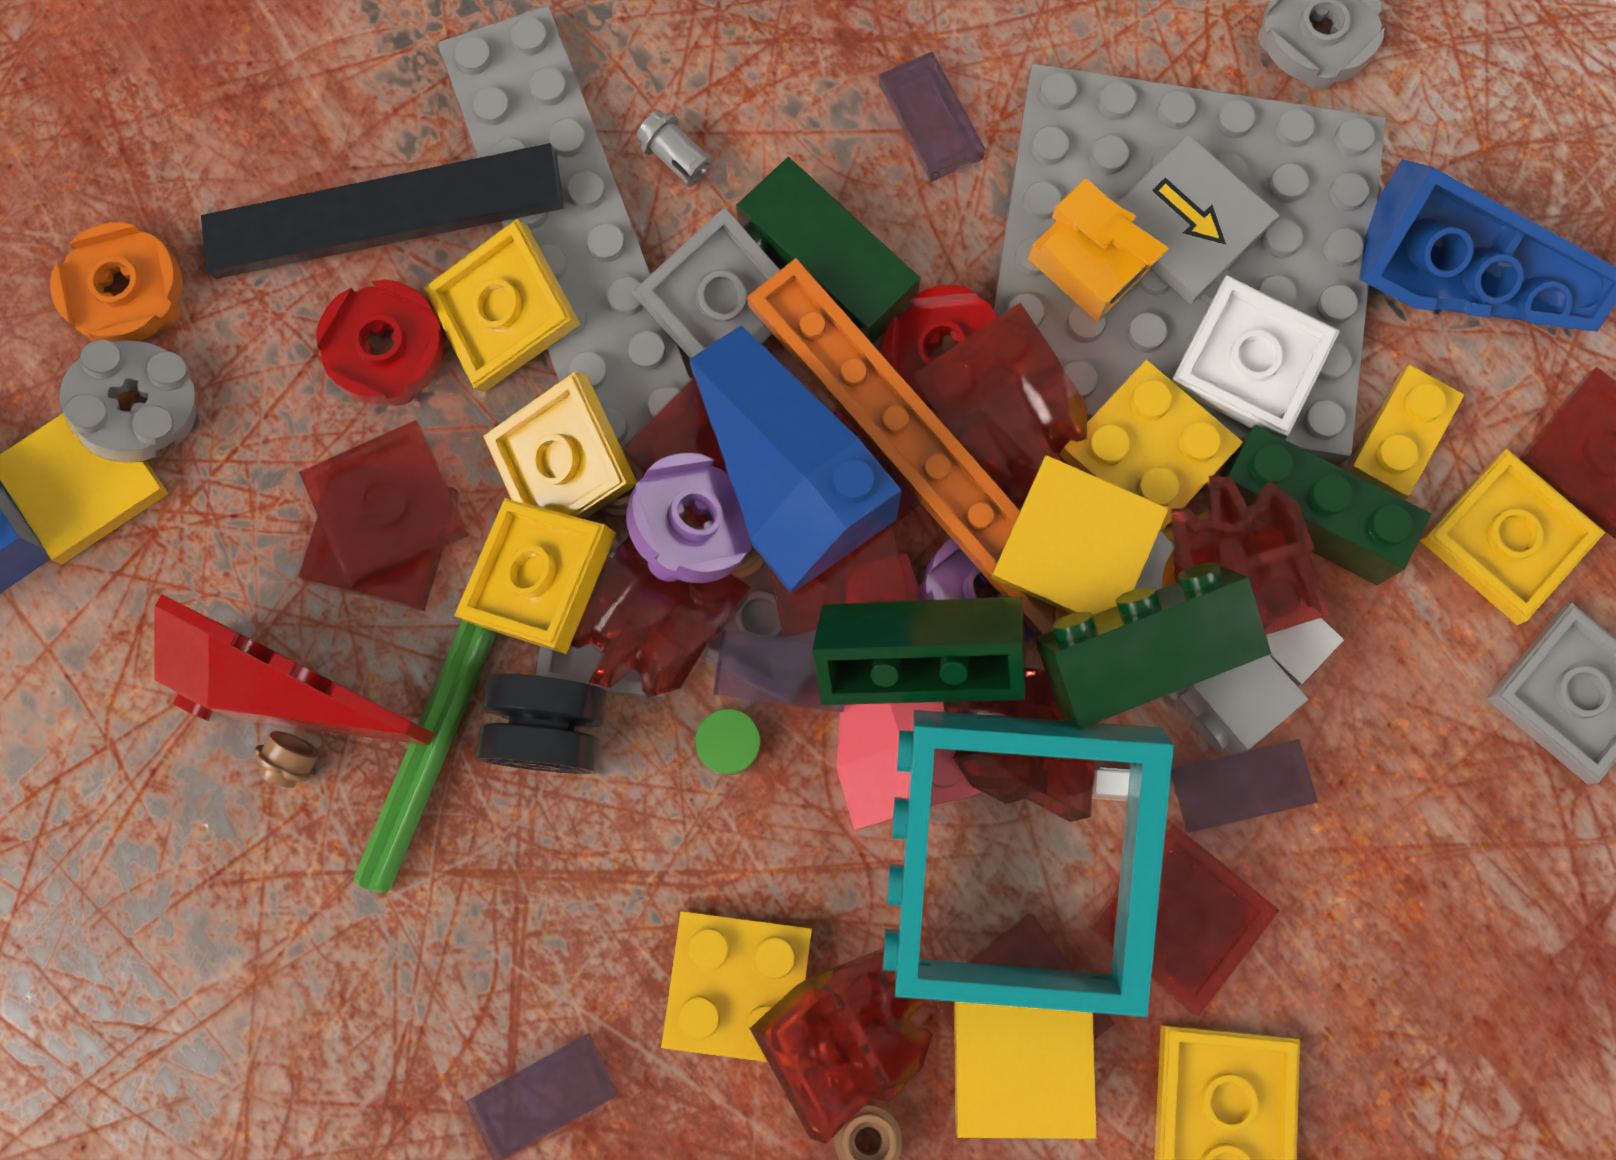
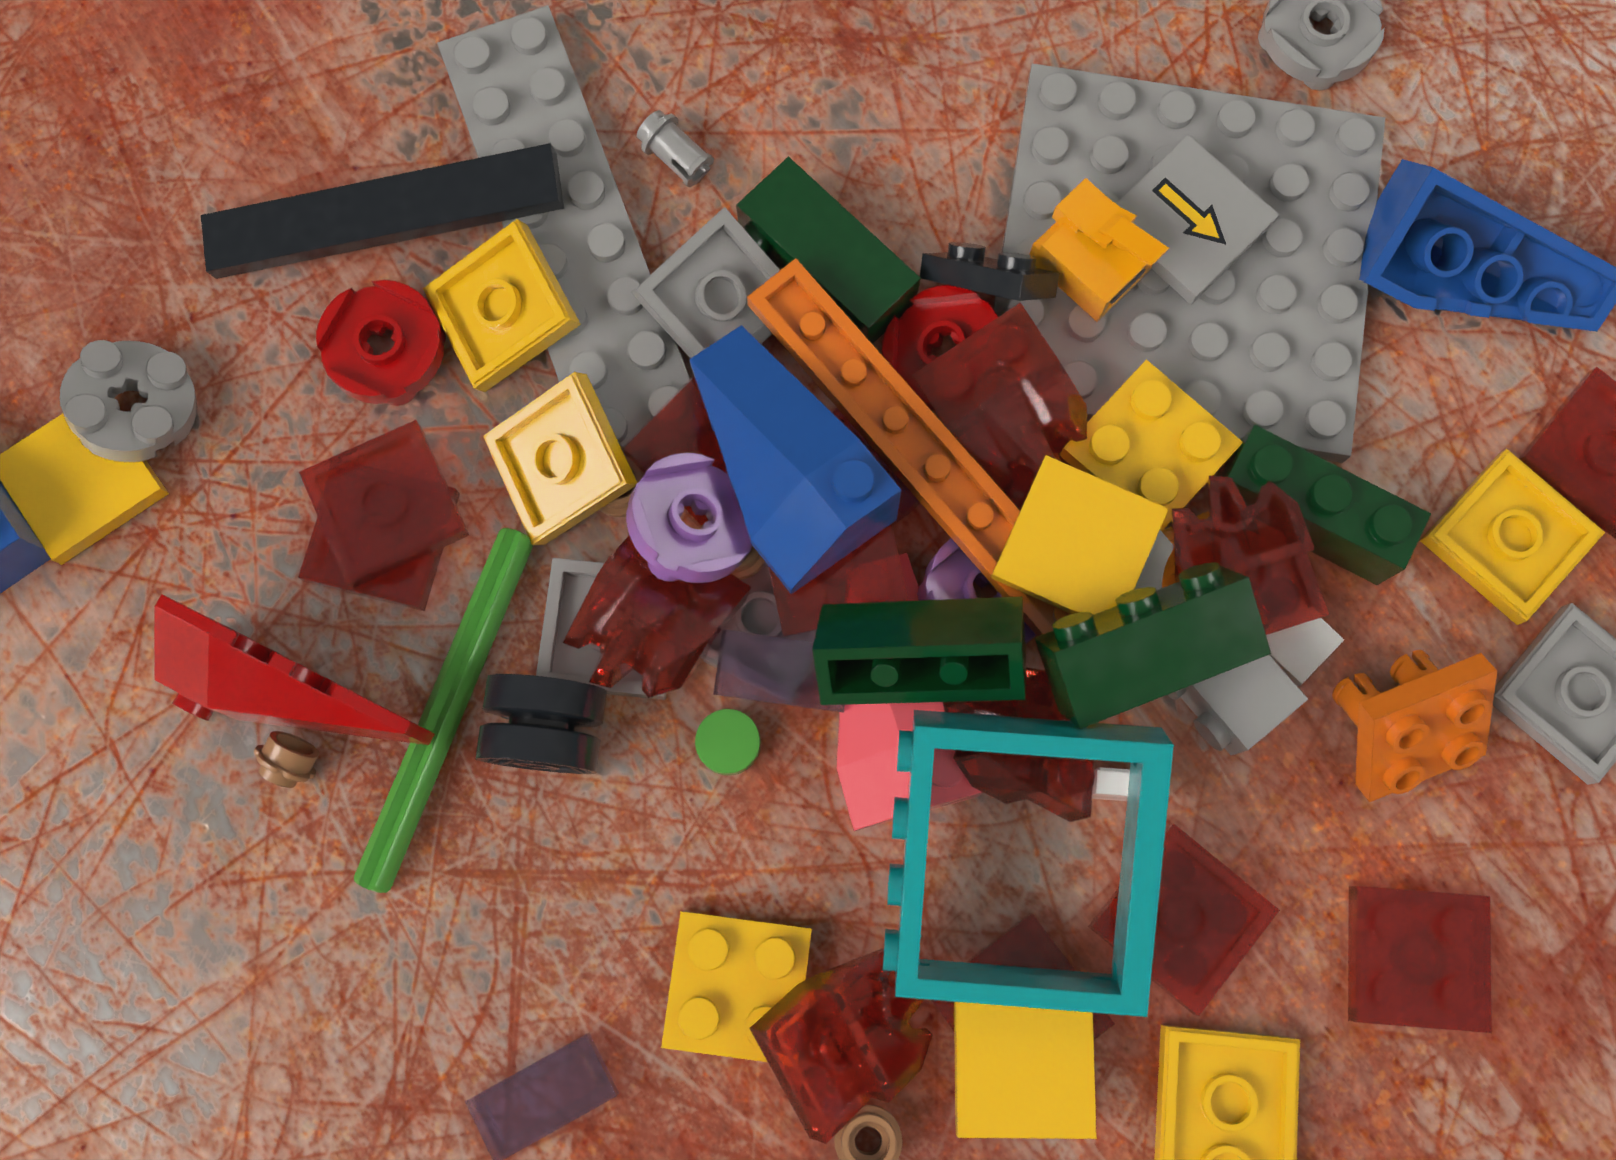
orange plate [50,222,183,343] -> none
yellow tile [454,498,616,654] -> none
tile [879,51,986,182] -> none
white tile [1171,275,1340,439] -> none
tile [1171,739,1318,833] -> none
yellow plate [1346,364,1464,500] -> none
none -> black plate [920,242,1060,301]
none -> orange plate [1332,650,1497,803]
none -> clear red plate [1348,886,1492,1033]

